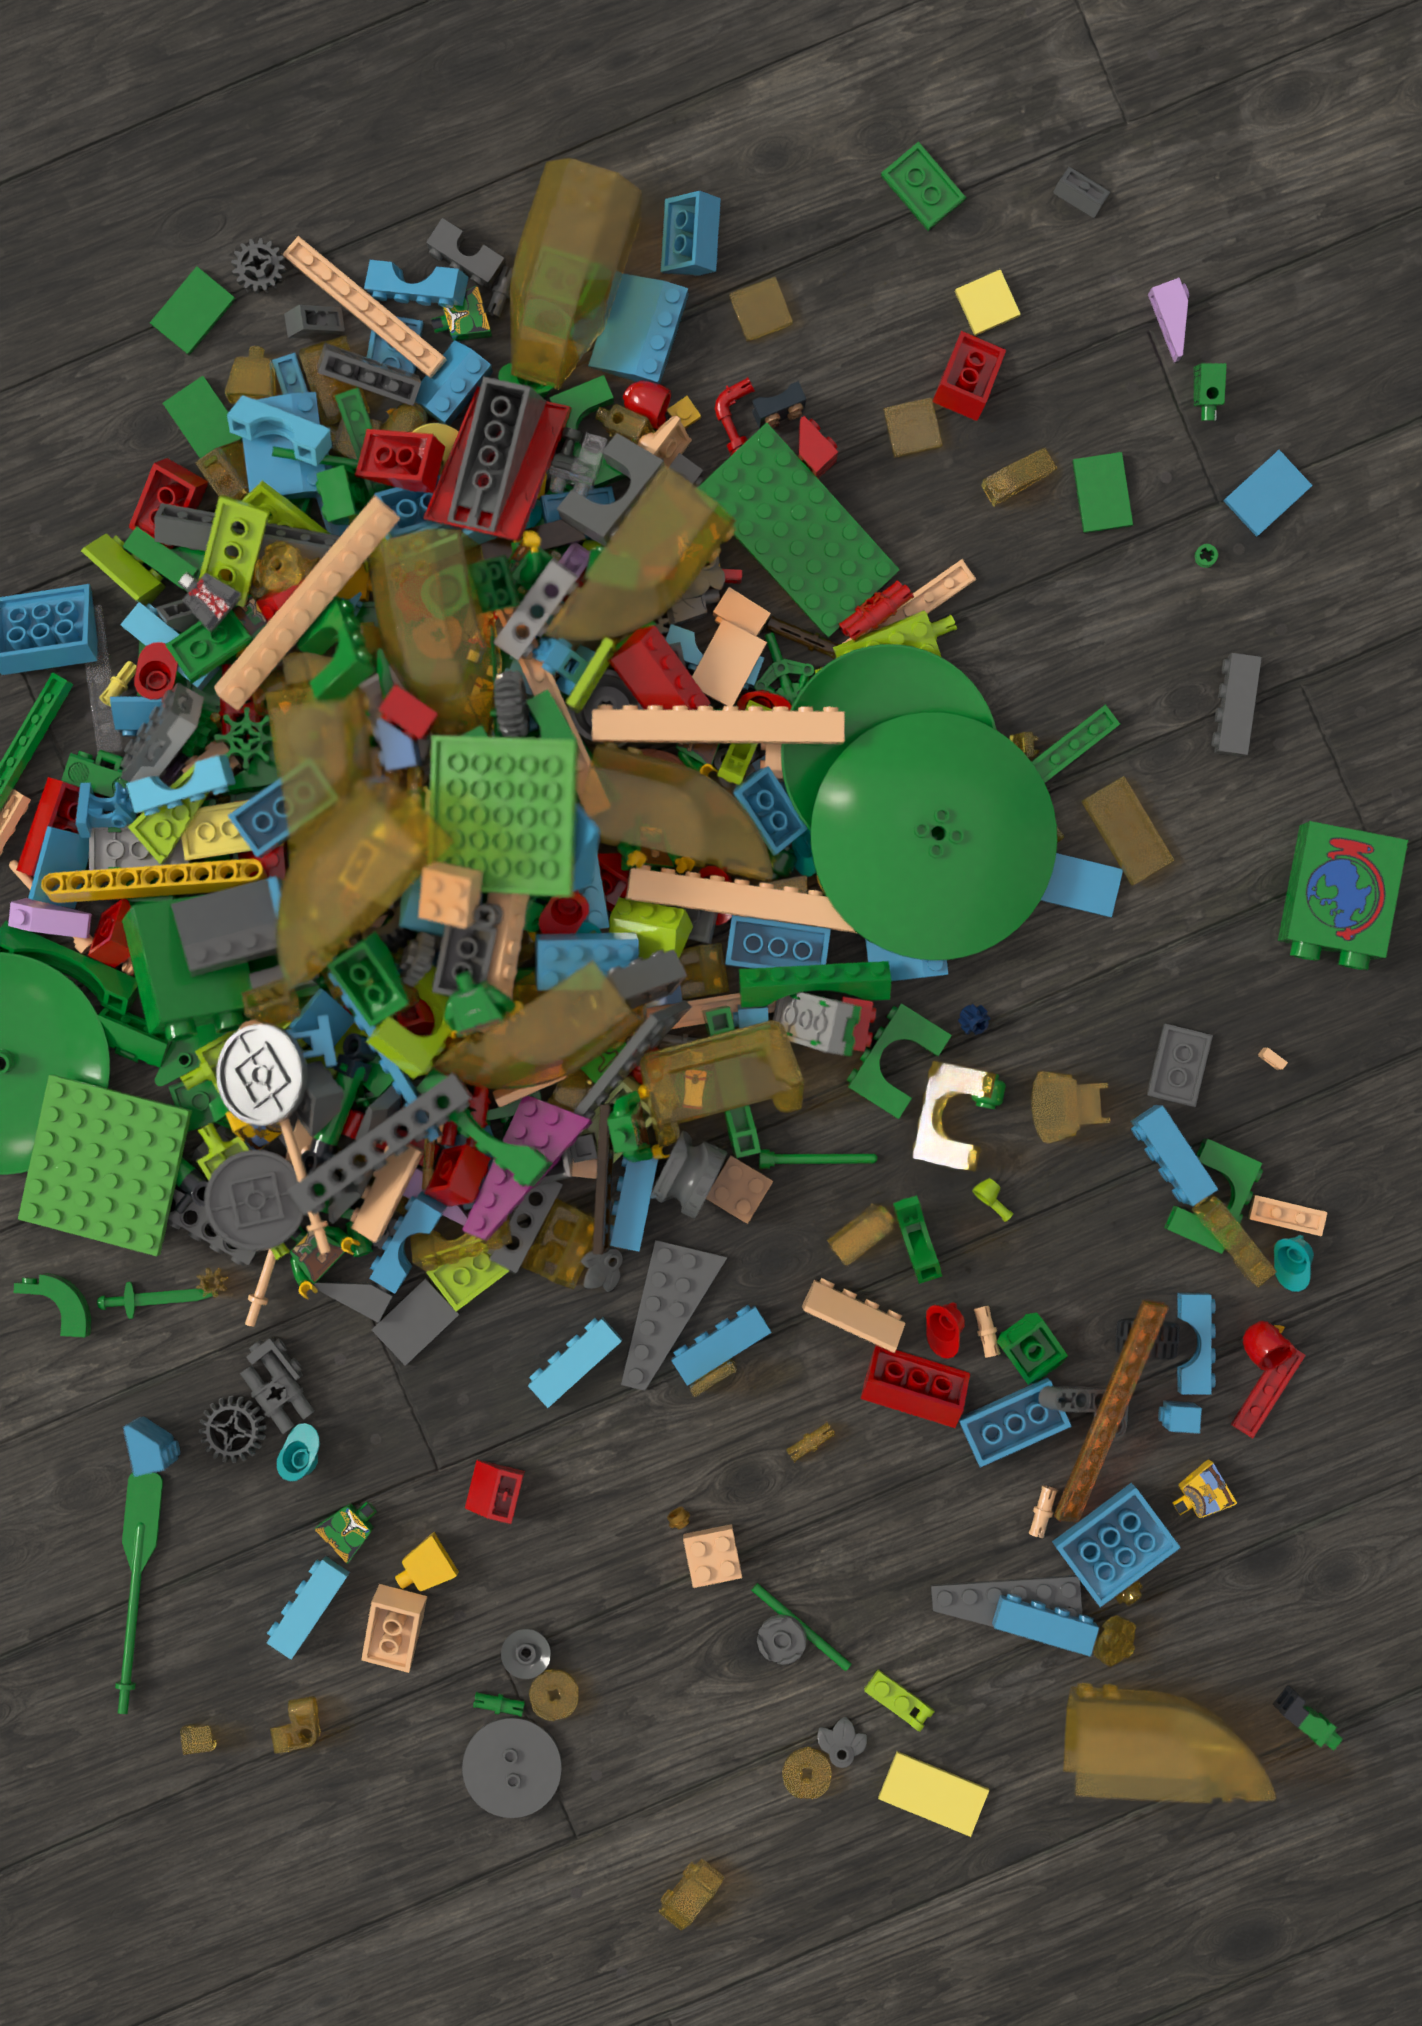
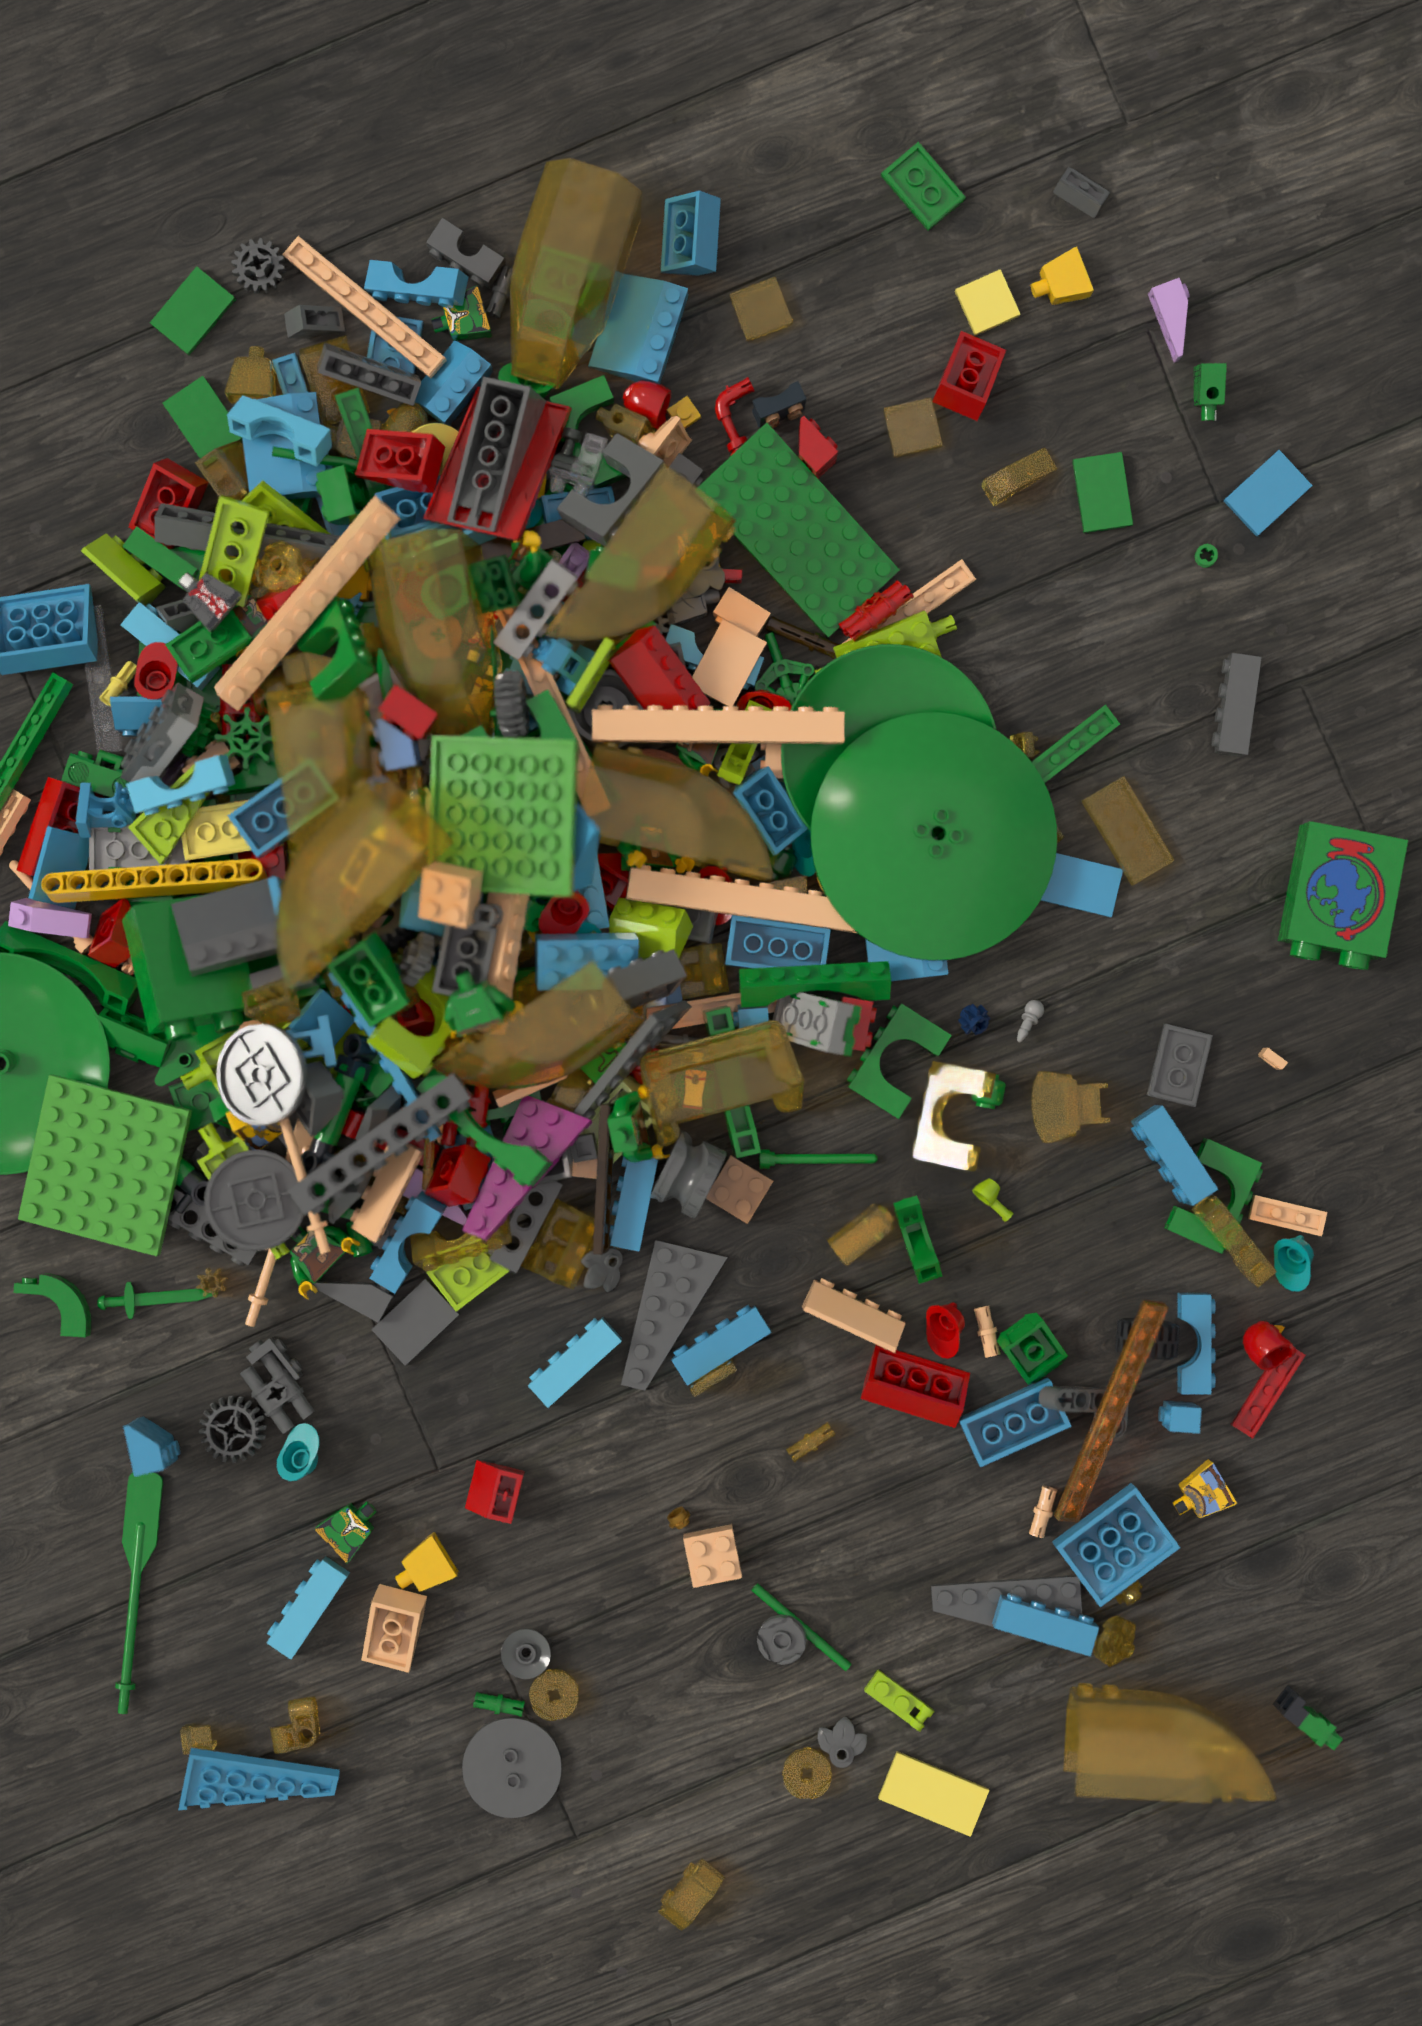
none -> dark azure wing [178,1748,339,1810]
none -> light grey bar [1017,1000,1044,1042]
none -> yellow torso [1030,247,1094,305]

